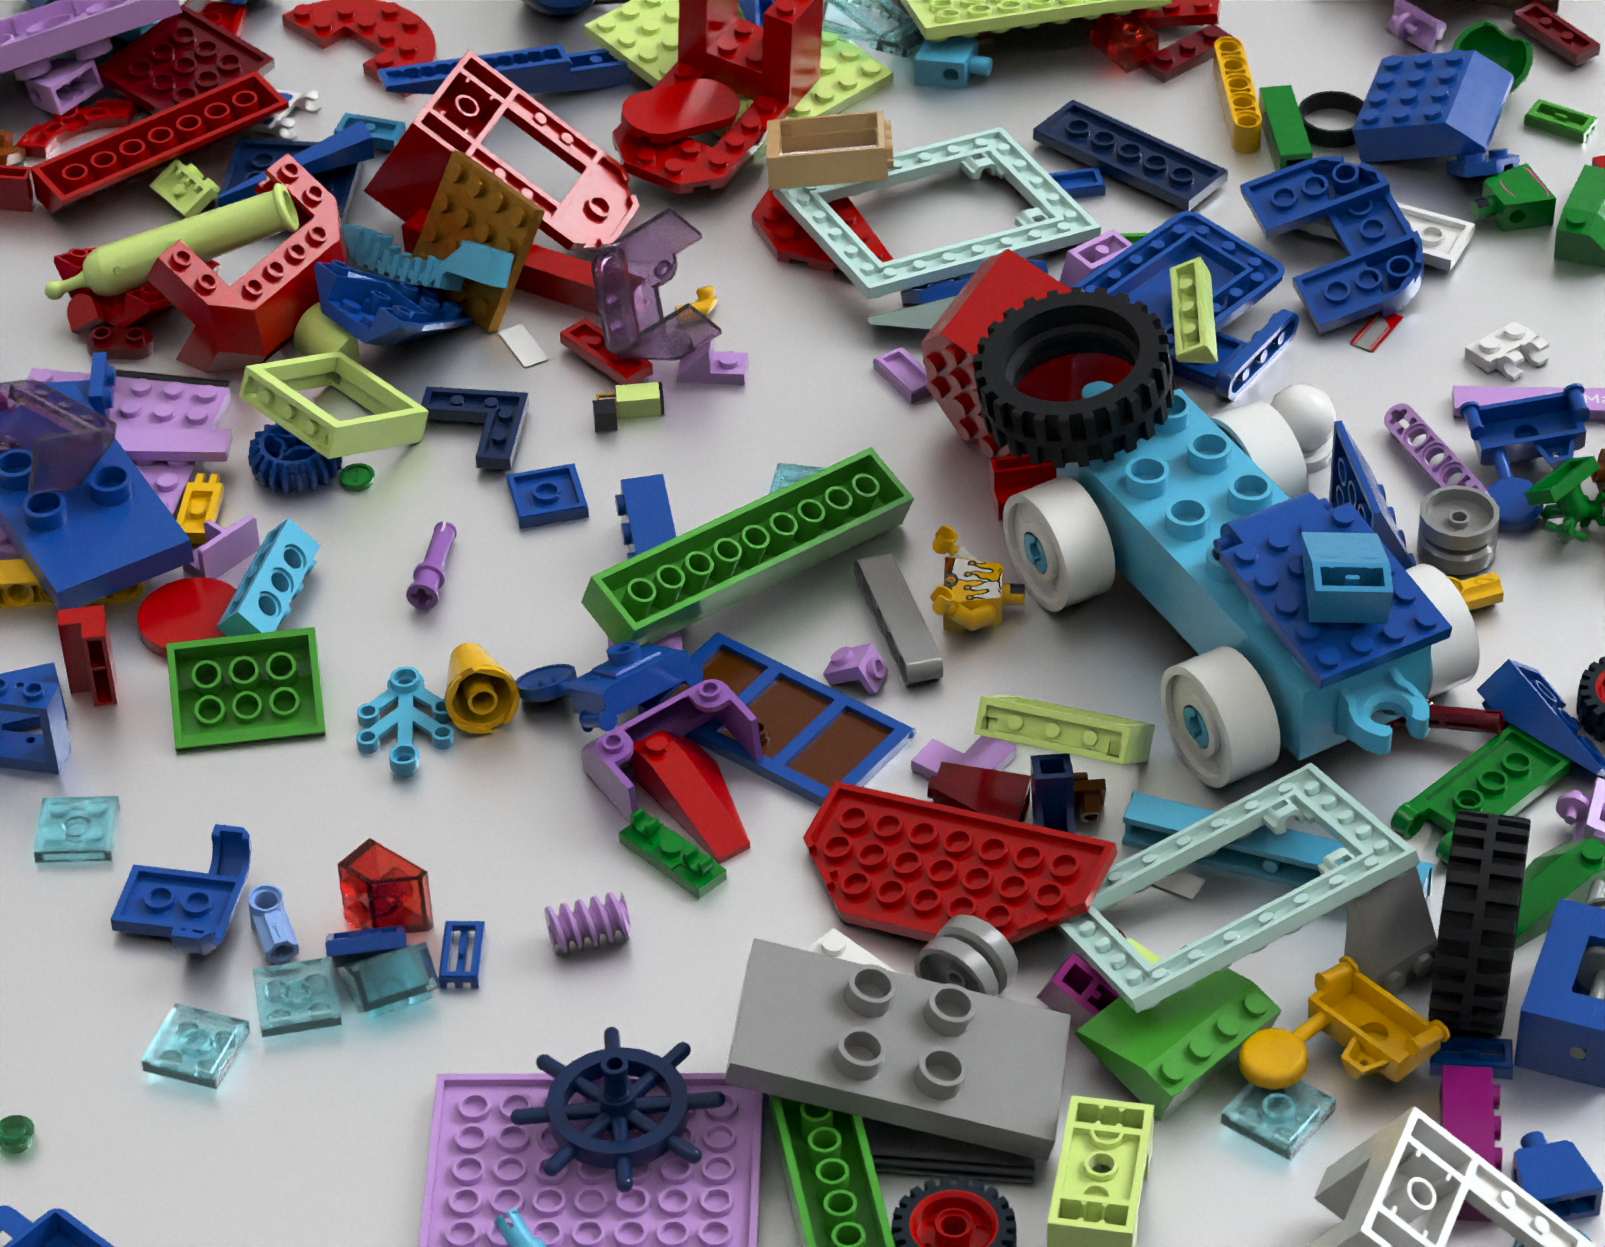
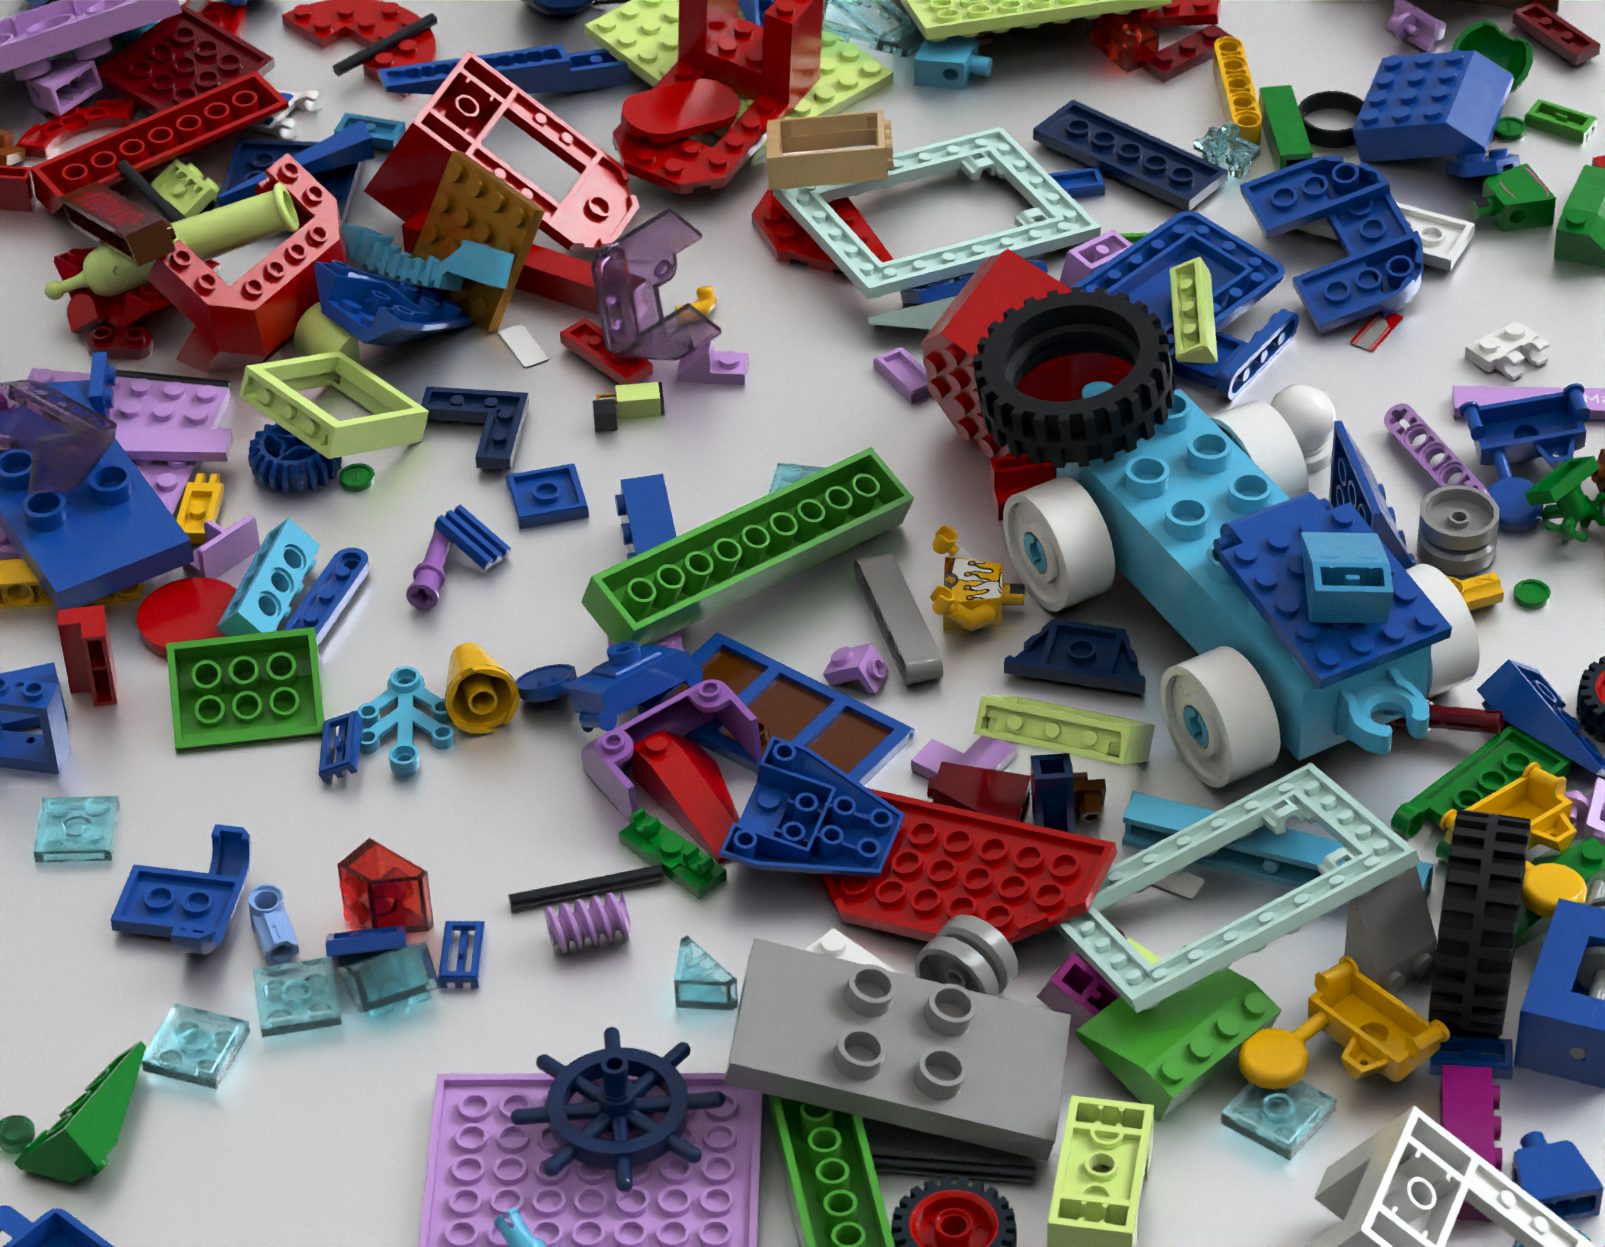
none -> green wedge [14,1041,146,1183]
none -> reddish brown brick [60,181,176,267]
none -> black bar [116,159,183,223]
none -> blue plate [284,548,370,645]
none -> blue tile [318,710,363,783]
none -> black bar [333,13,438,76]
none -> blue tile [434,504,511,570]
none -> black bar [508,865,664,910]
none -> clear light blue slope [674,935,738,1011]
none -> blue wedge [719,736,905,878]
none -> dark blue wing [1004,619,1146,694]
none -> clear light blue hips [1194,121,1261,179]
none -> yellow piece [1440,762,1587,918]
none -> green piece [1494,117,1526,141]
none -> green piece [1513,579,1551,609]

